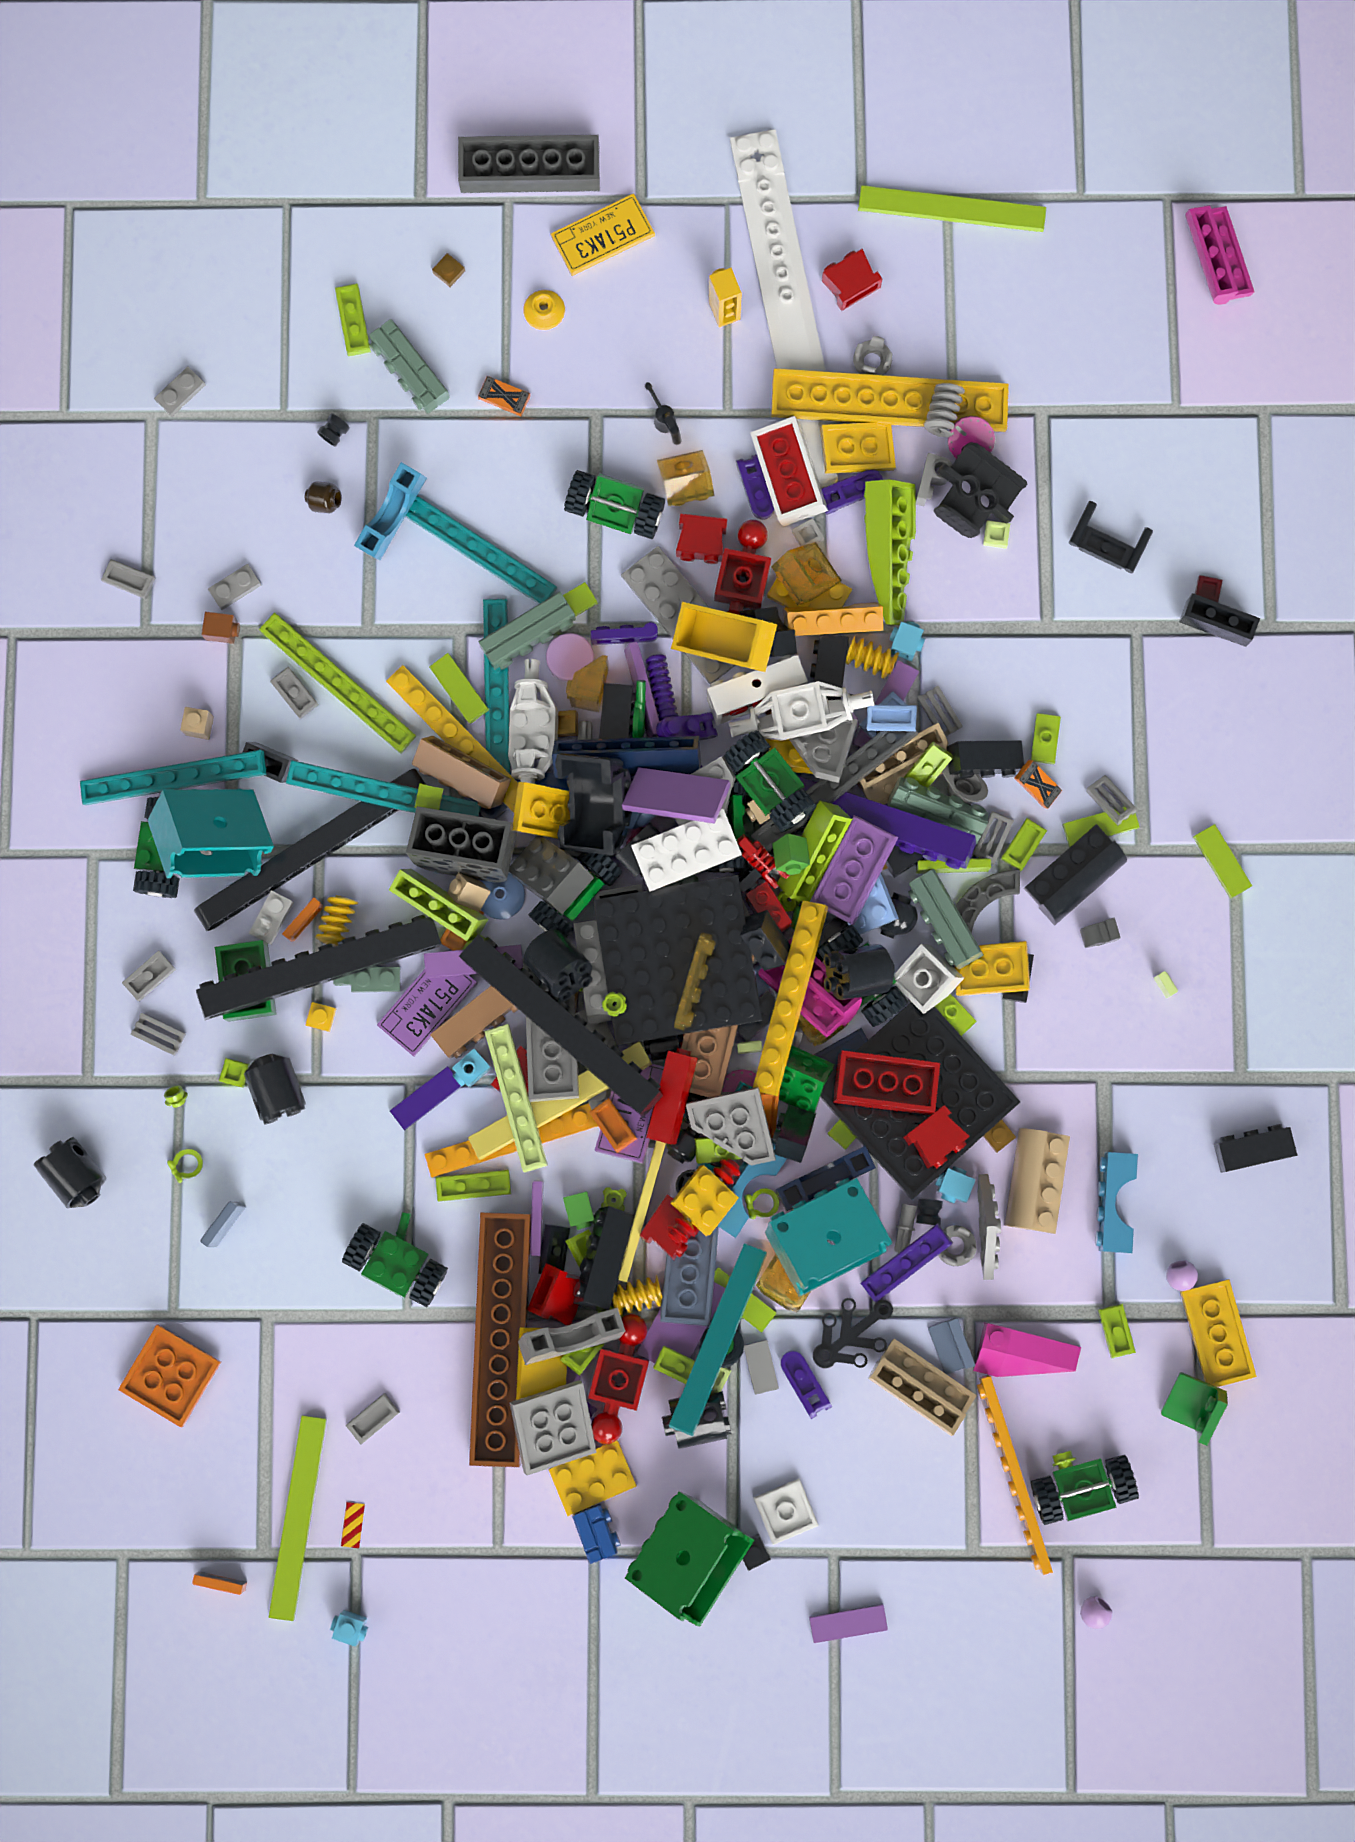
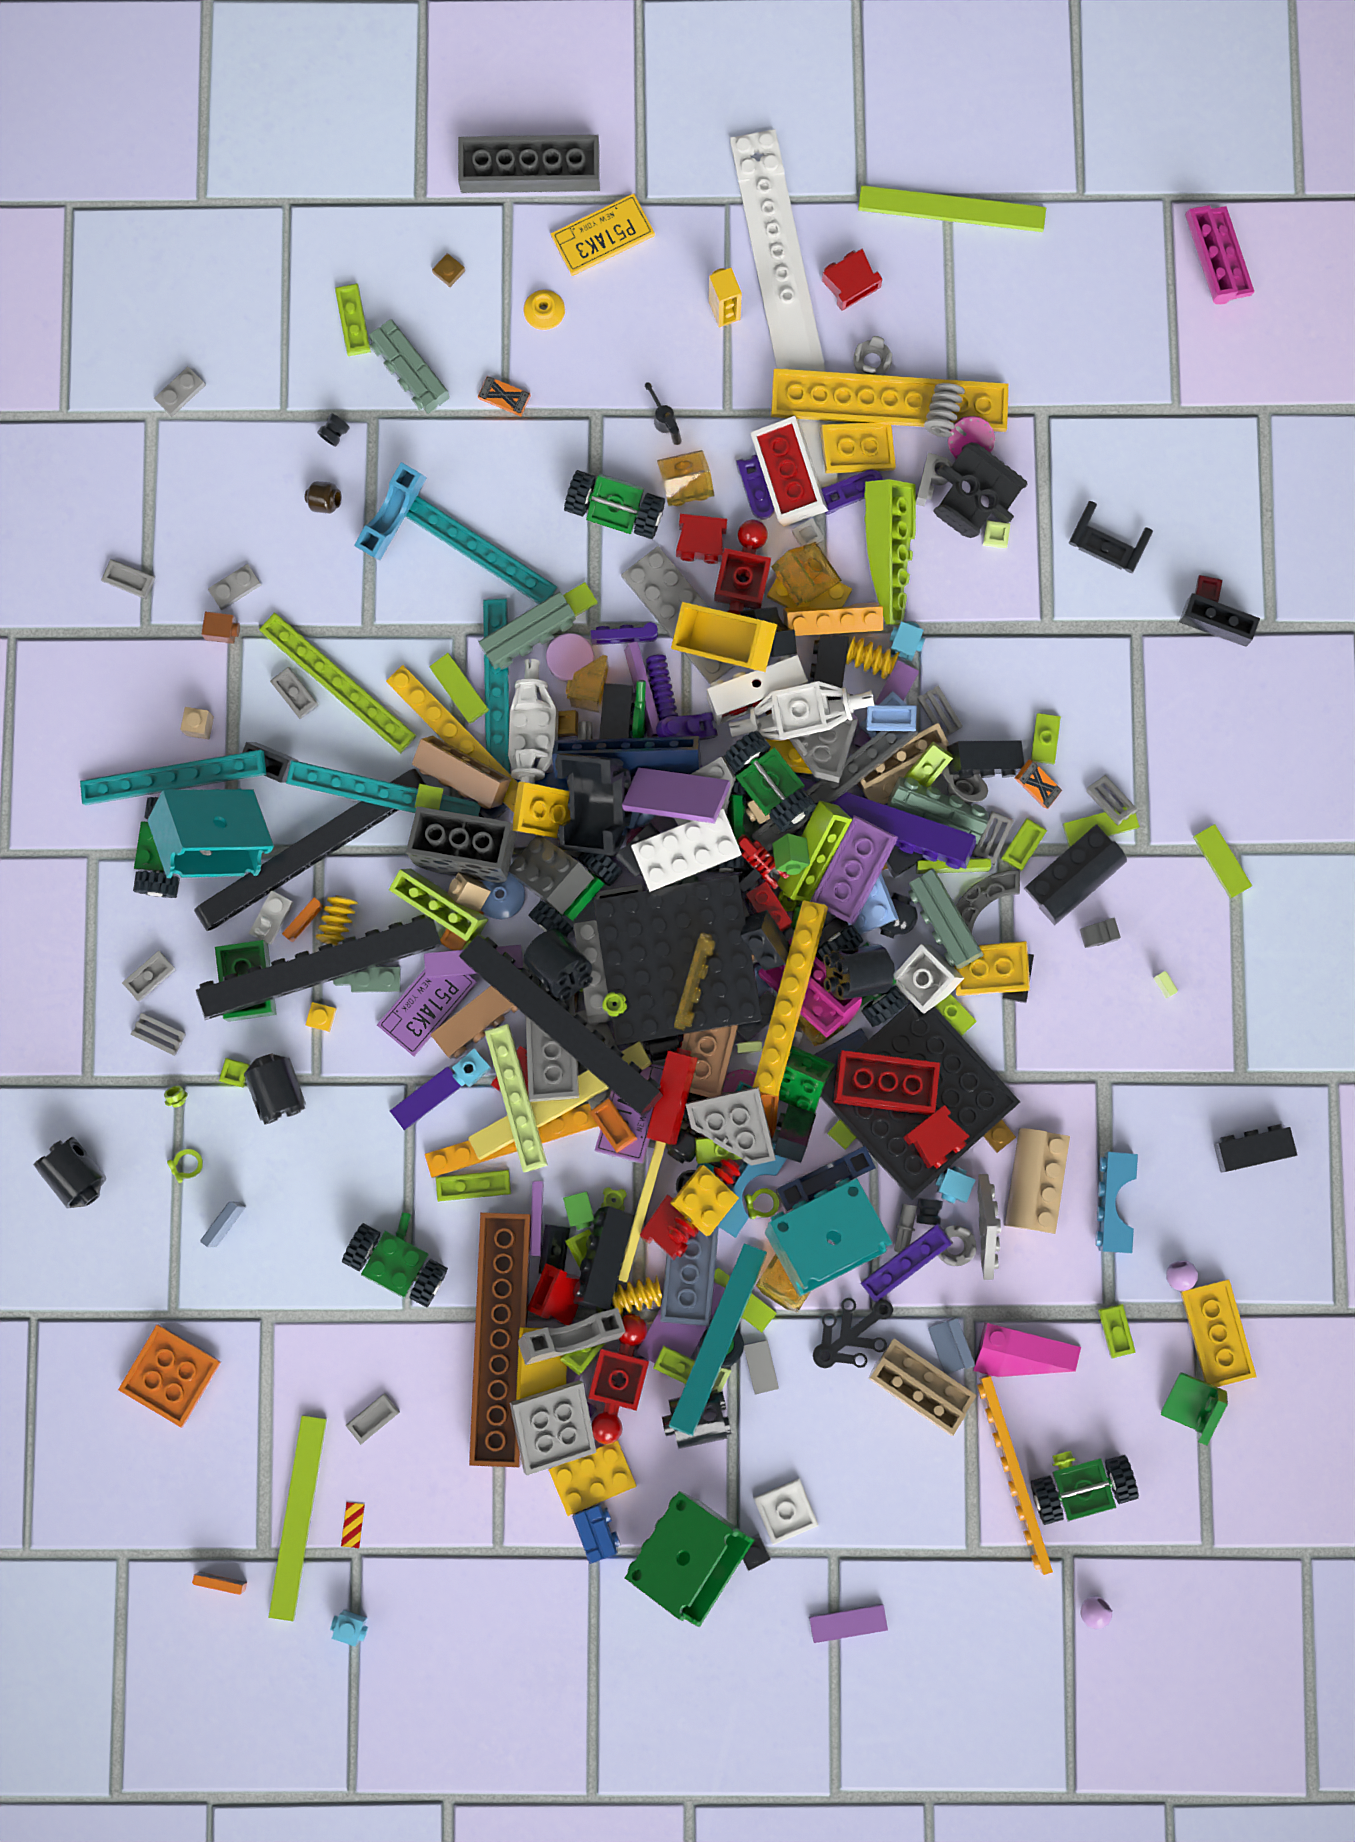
dark purple plate [780,1351,832,1420] -> none

